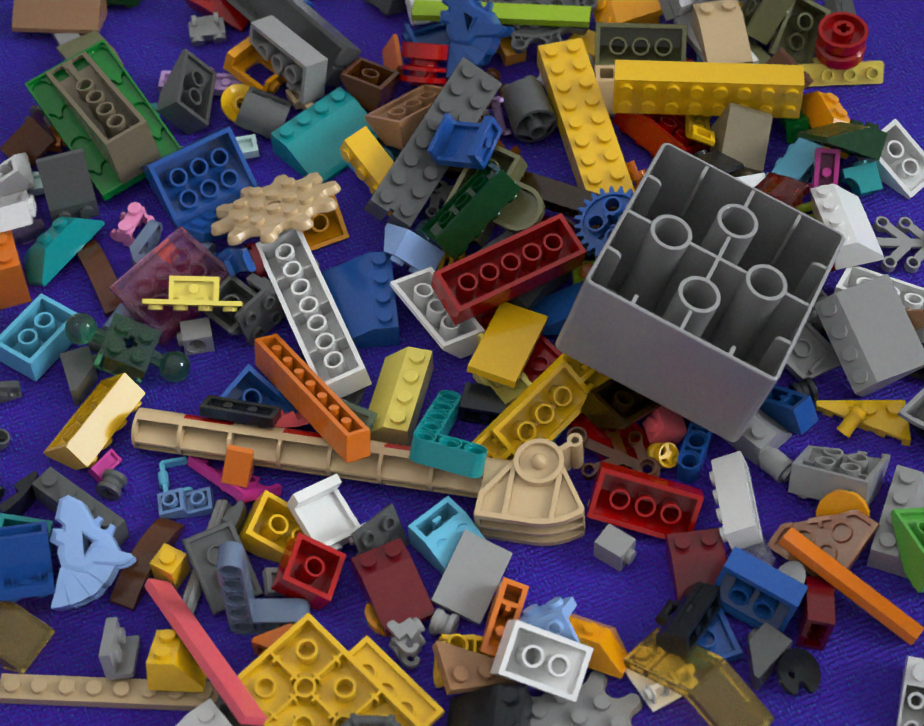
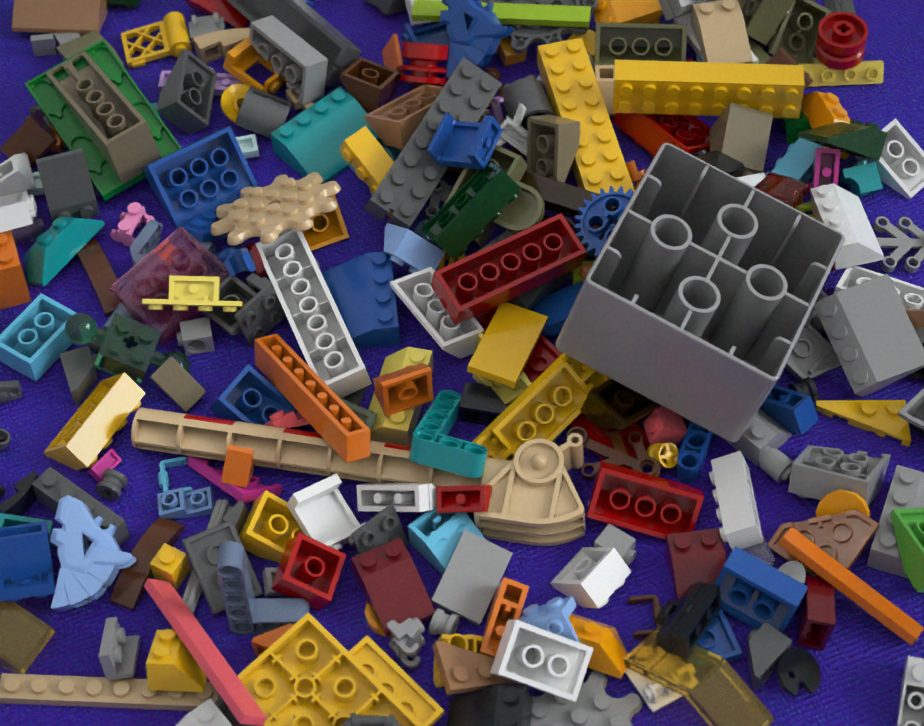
black plate [199,395,281,428] -> none
yellow slope [685,115,715,147] -> none
yellow pin [836,404,867,438] -> none
none -> light grey tile [31,33,57,57]
none -> yellow piece [121,12,192,69]
none -> dark tan slope [150,357,206,413]
none -> tan slope [193,28,250,64]
none -> white piece [356,483,437,512]
none -> orange slope [373,363,434,417]
none -> red slope [436,485,492,513]
none -> white piece [496,103,528,156]
none -> dark tan slope [527,114,580,183]
none -> white slope [550,547,631,608]
none -> reddish brown piece [627,594,663,639]

